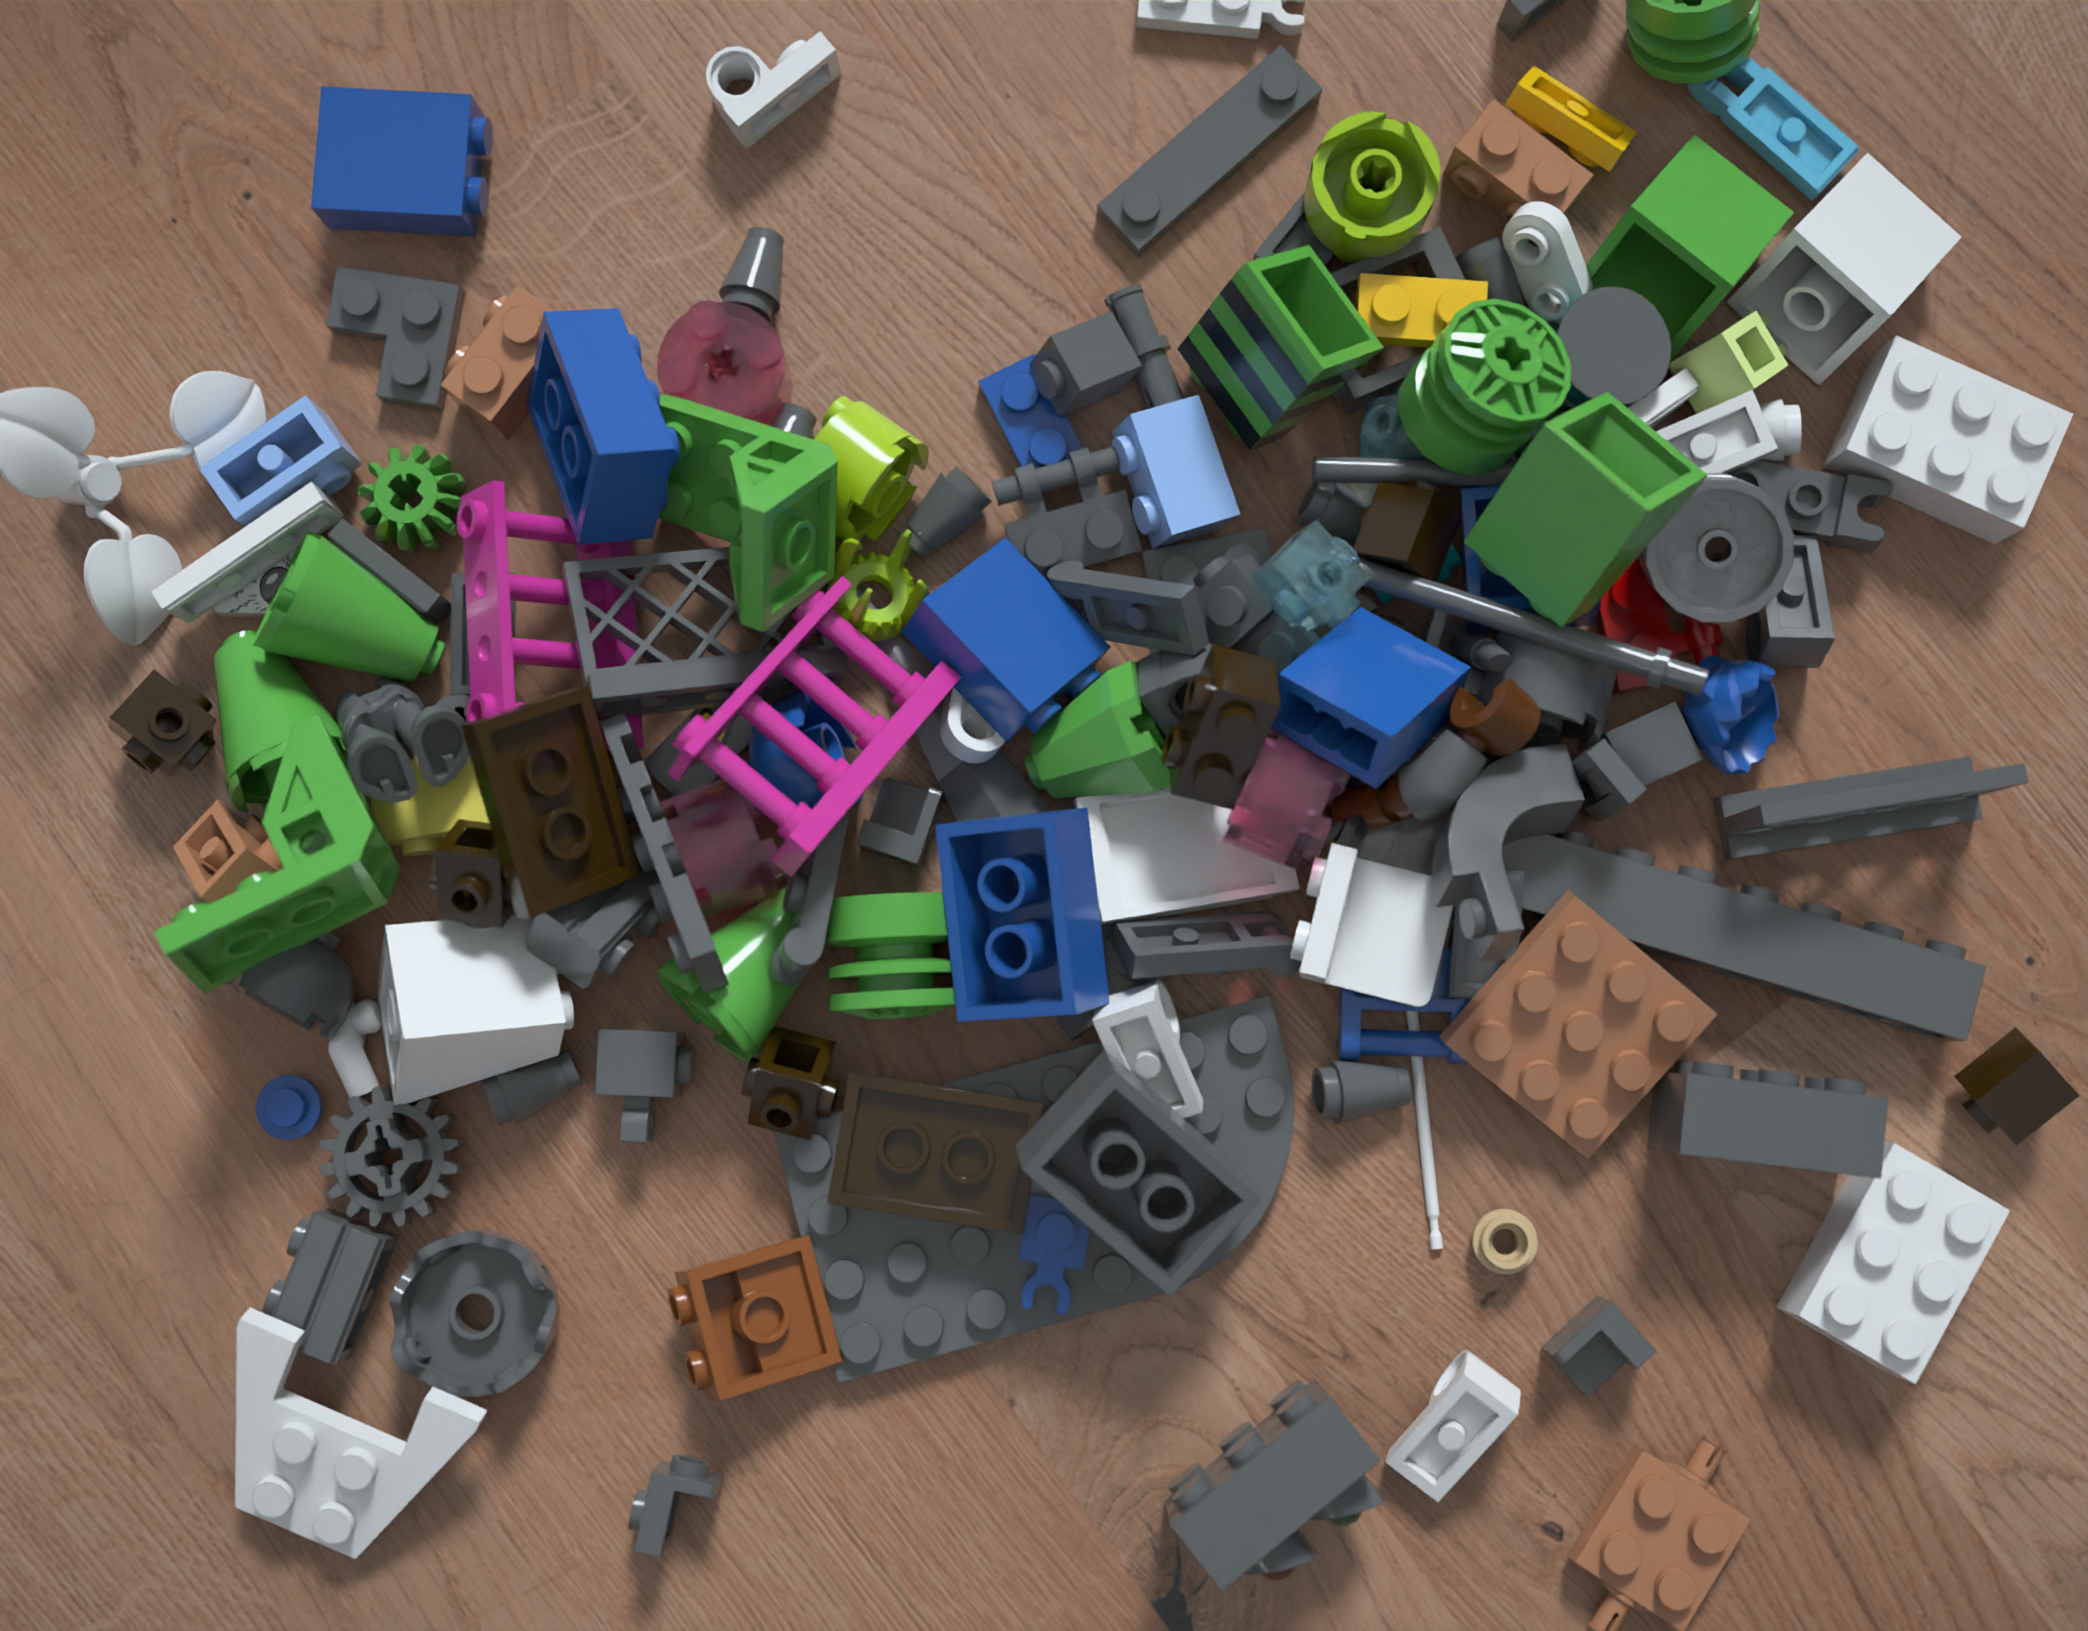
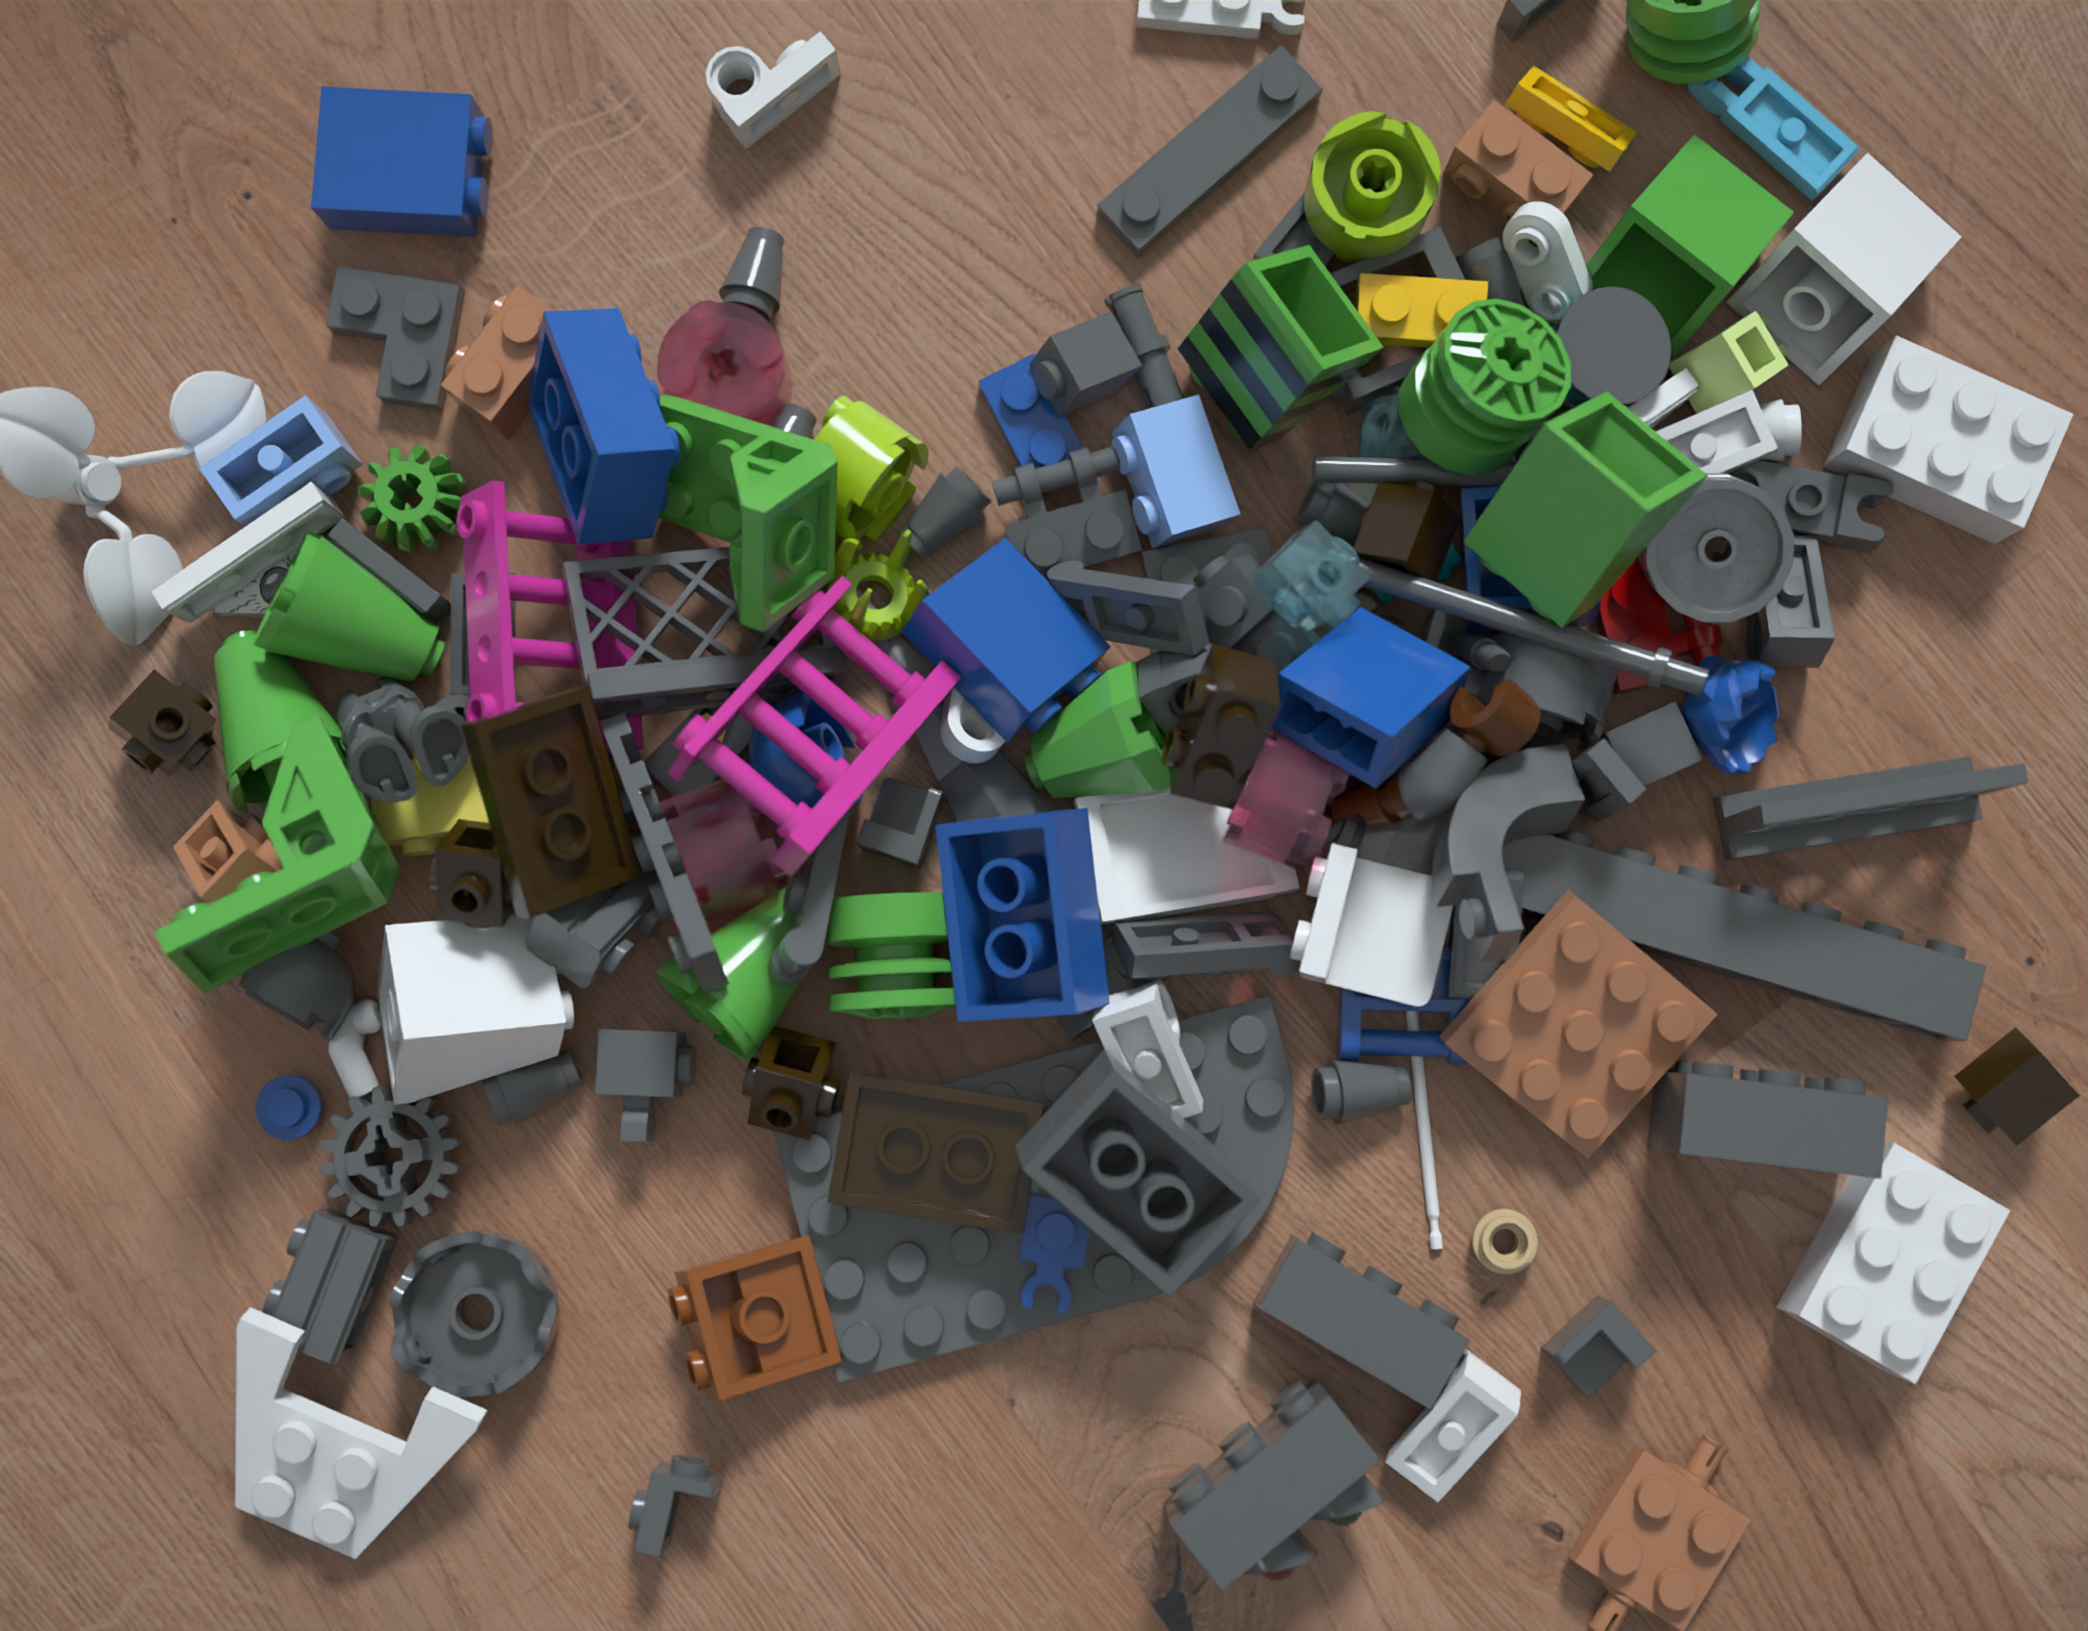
none -> dark grey brick [1253,1232,1470,1410]

